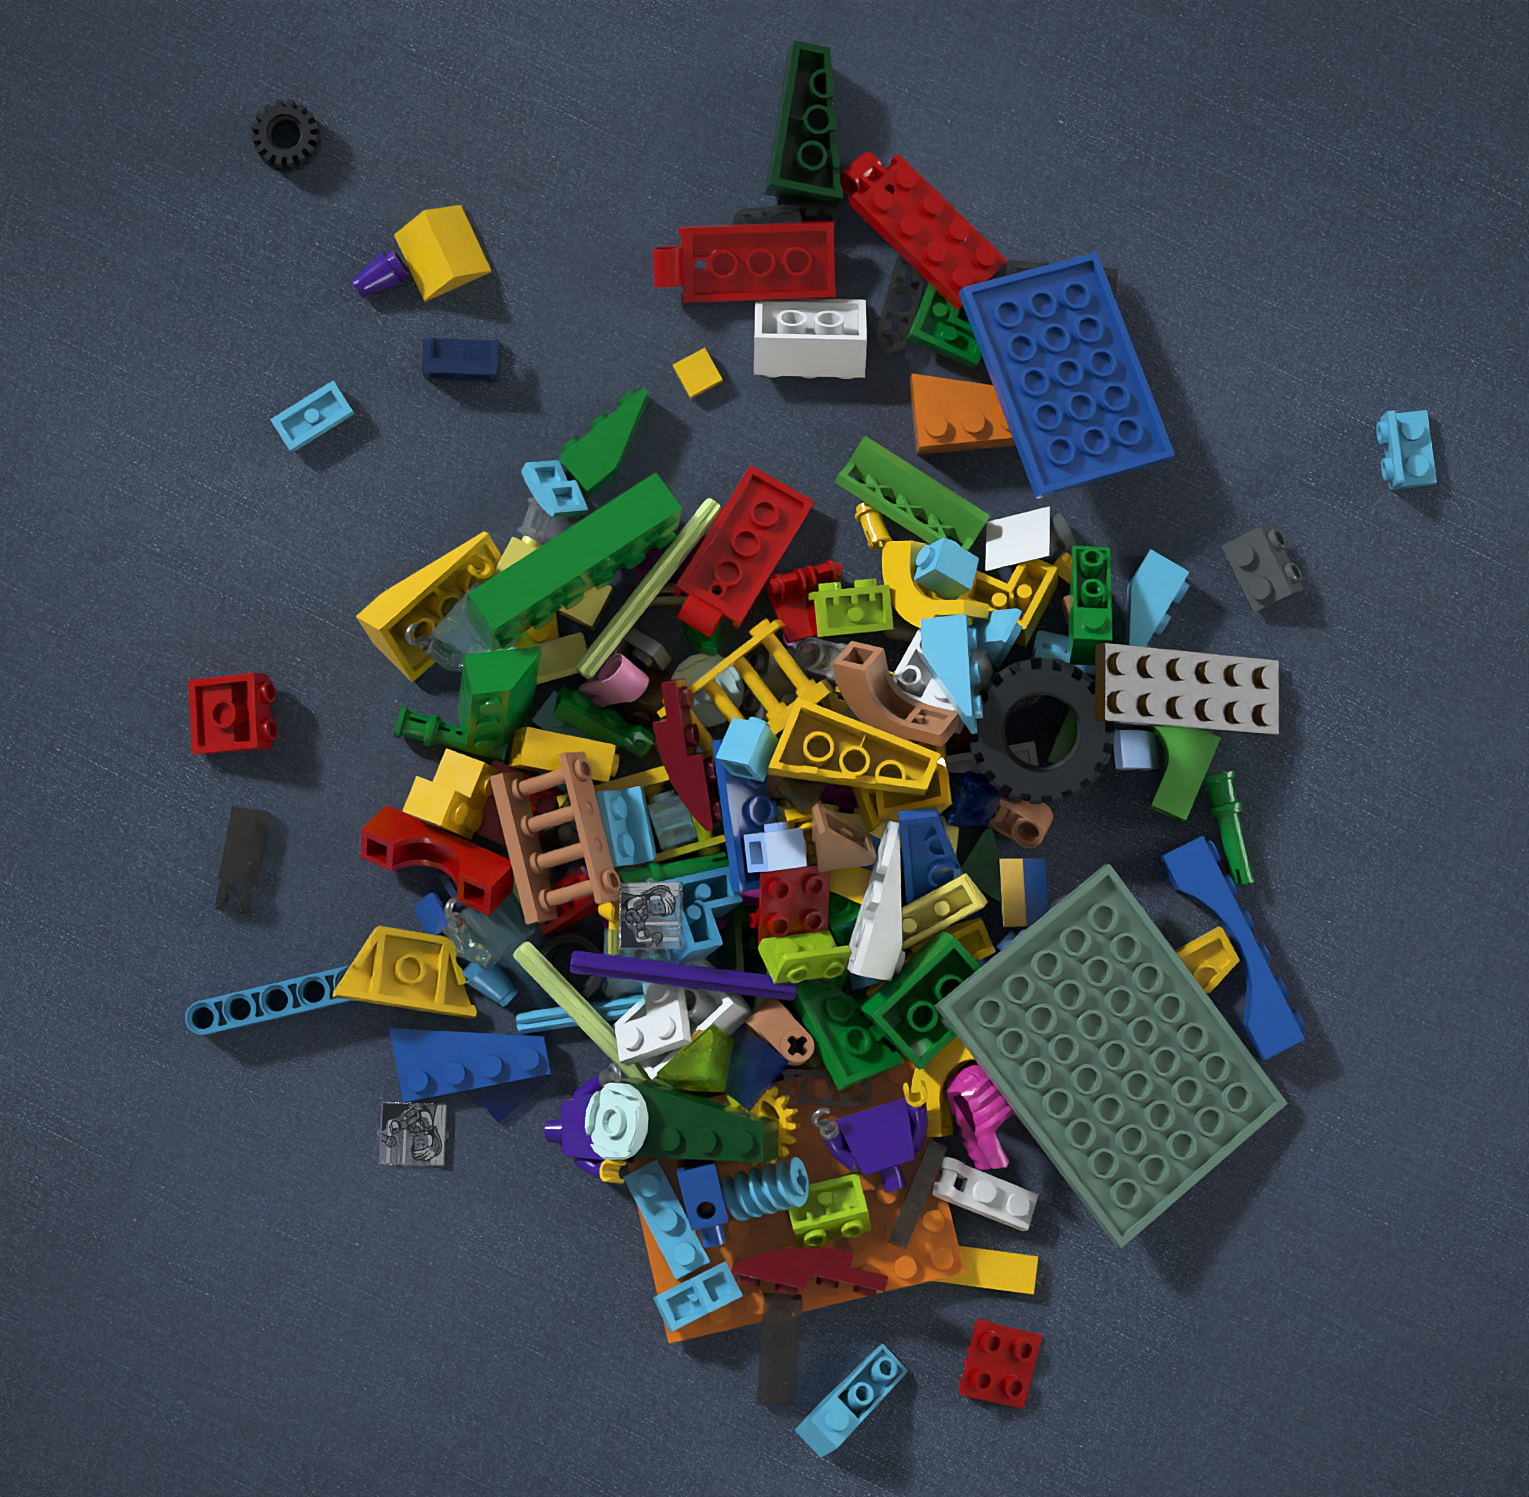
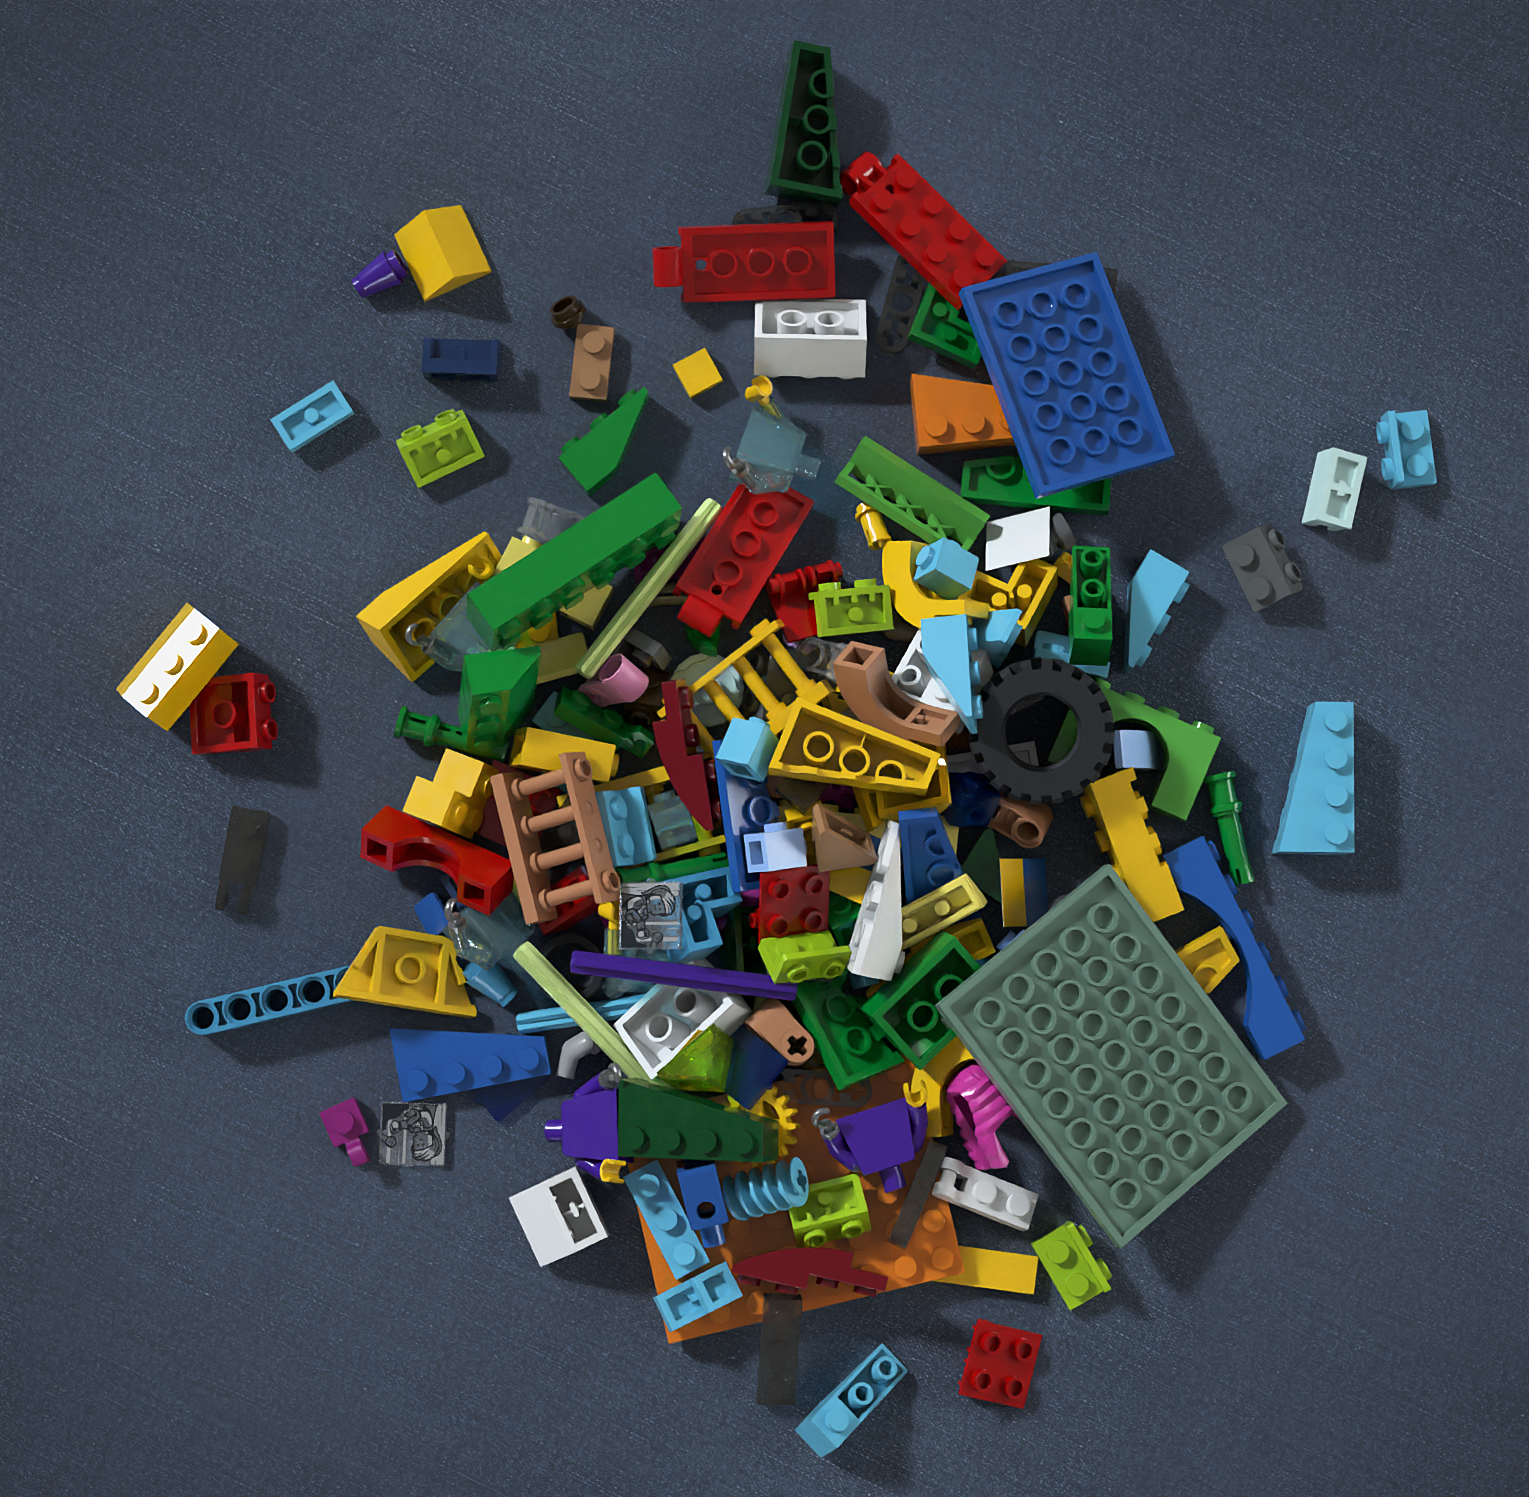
black tyre [251,99,321,172] -> none
medium azure slope [521,460,588,517] -> none
light aqua tile [585,1083,649,1160] -> none
white plate [615,982,692,1066] -> none
plate [1095,643,1279,736] -> none
none -> yellow slope [116,603,239,732]
none -> magenta plate [319,1097,371,1167]
none -> lime bracket [396,409,485,488]
none -> white slope [509,1166,610,1267]
none -> dark brown plate [550,295,586,329]
none -> light grey arm [556,1031,601,1079]
none -> medium nougat plate [569,324,615,403]
none -> clear light blue torso [722,375,821,494]
none -> green wing [960,455,1112,516]
none -> lime bracket [1030,1221,1113,1311]
none -> yellow wedge [1080,767,1184,922]
none -> medium azure wedge [1272,702,1355,855]
none -> light aqua hinge [1302,447,1367,531]

